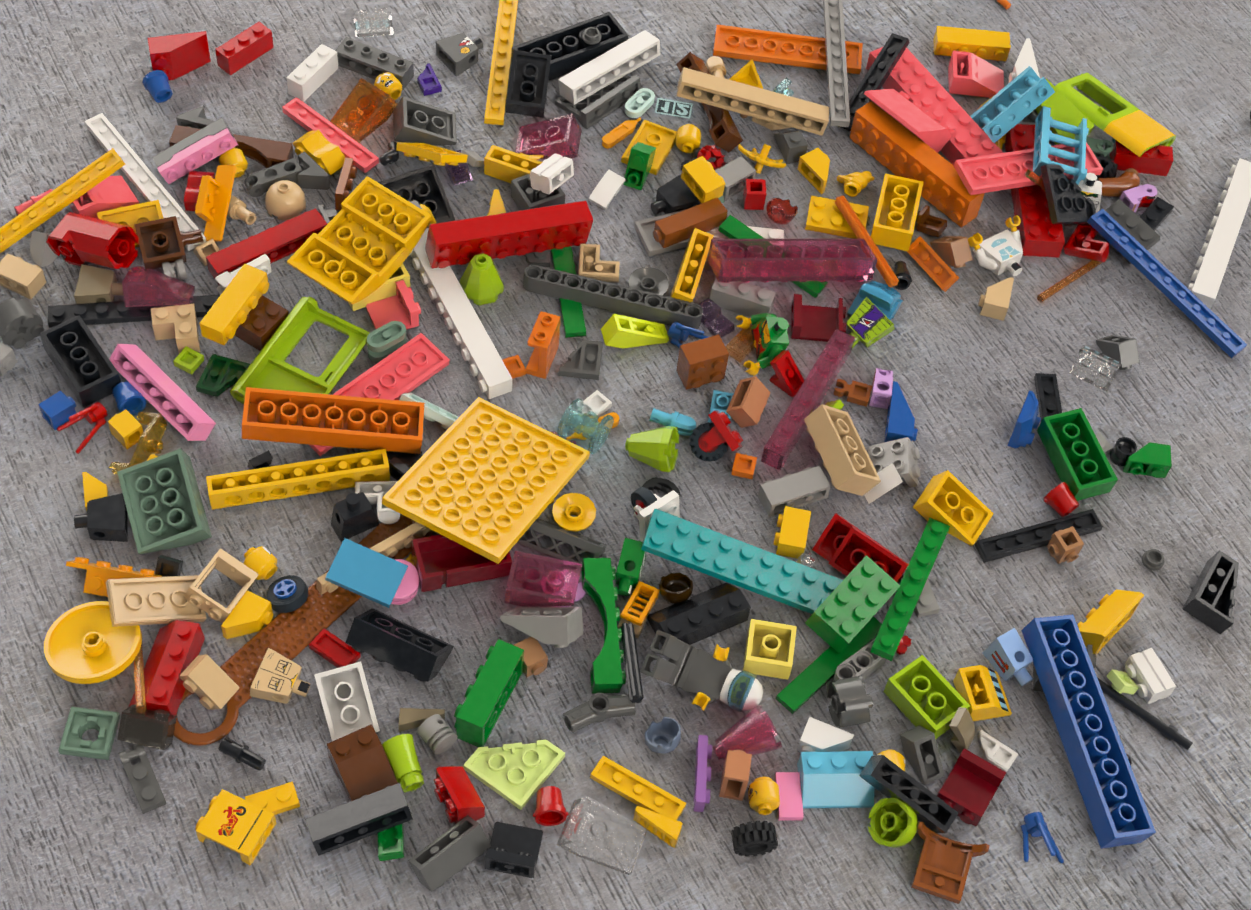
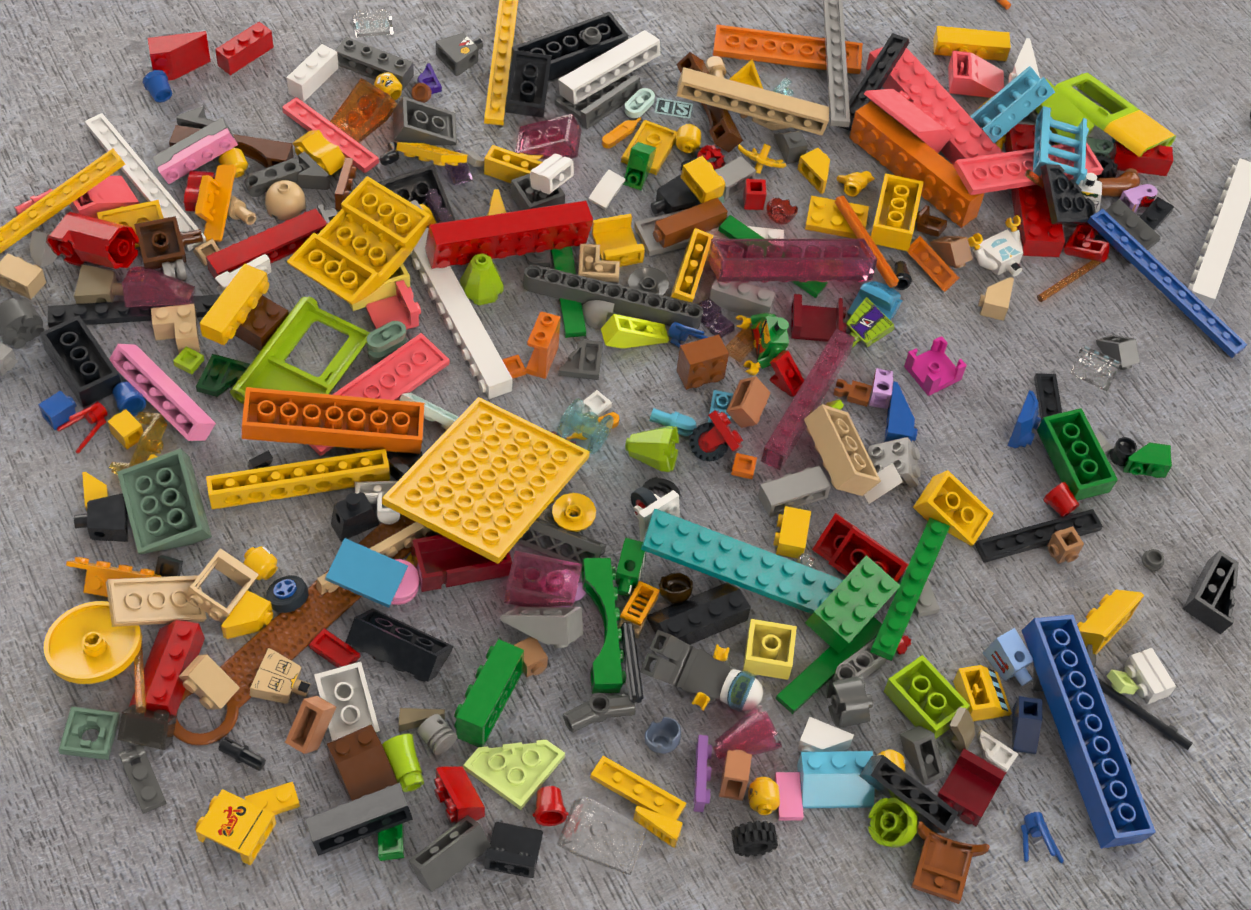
none -> nougat brick [285,696,336,754]
none -> dark orange tile [411,83,432,103]
none -> slope [426,189,453,224]
none -> light grey brick [582,300,615,330]
none -> yellow panel [591,214,645,267]
none -> dark pink panel [904,336,967,396]
none -> dark blue slope [1012,696,1042,754]

